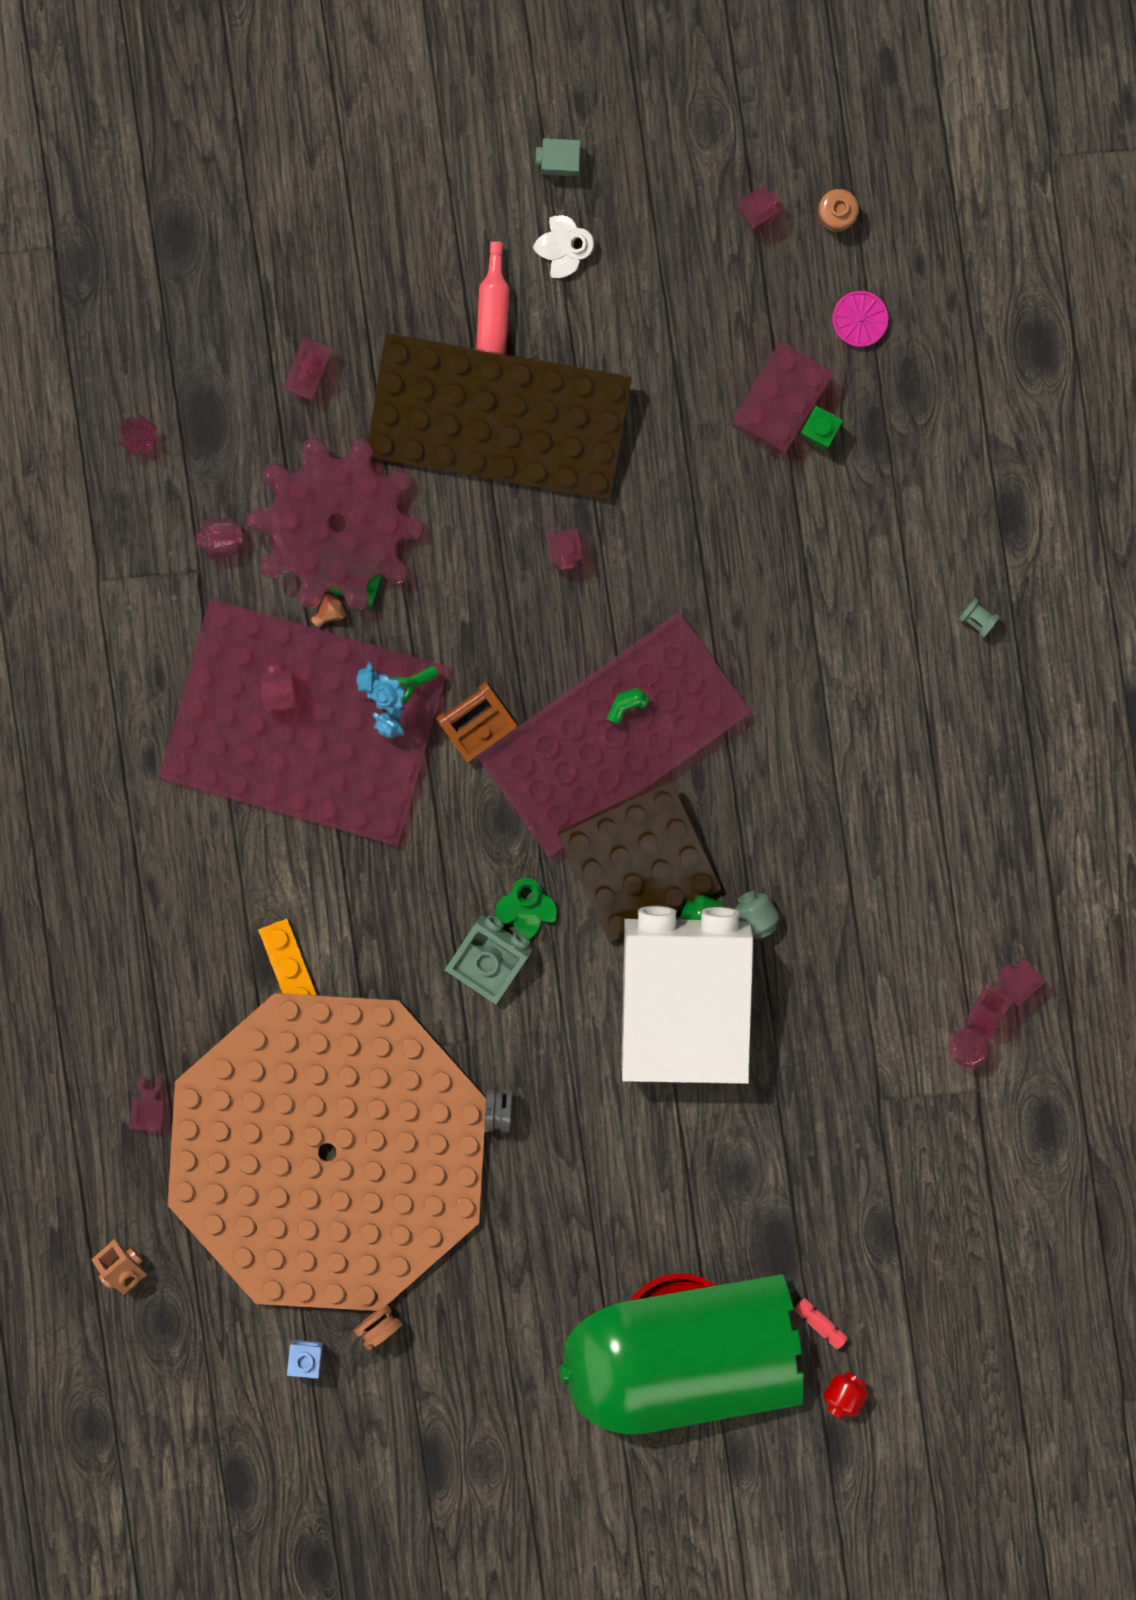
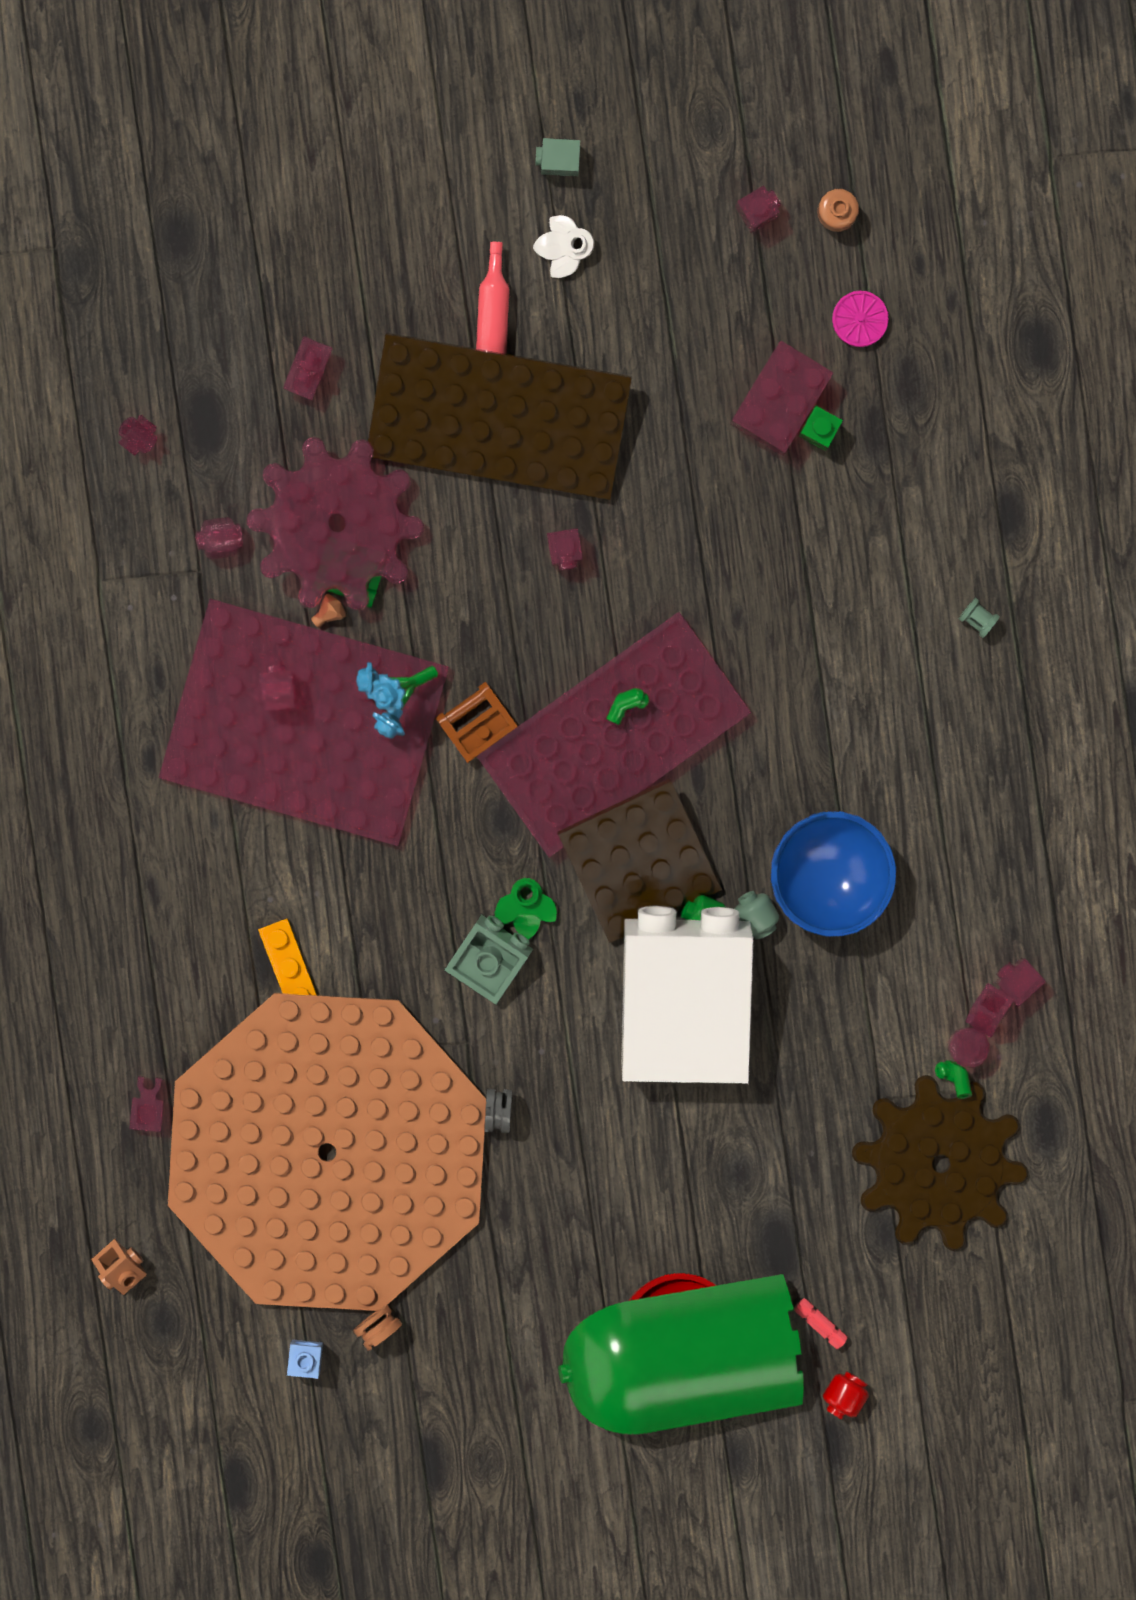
none -> blue piece [771,812,896,936]
none -> dark brown plate [852,1075,1028,1251]
none -> green arm [935,1060,972,1099]

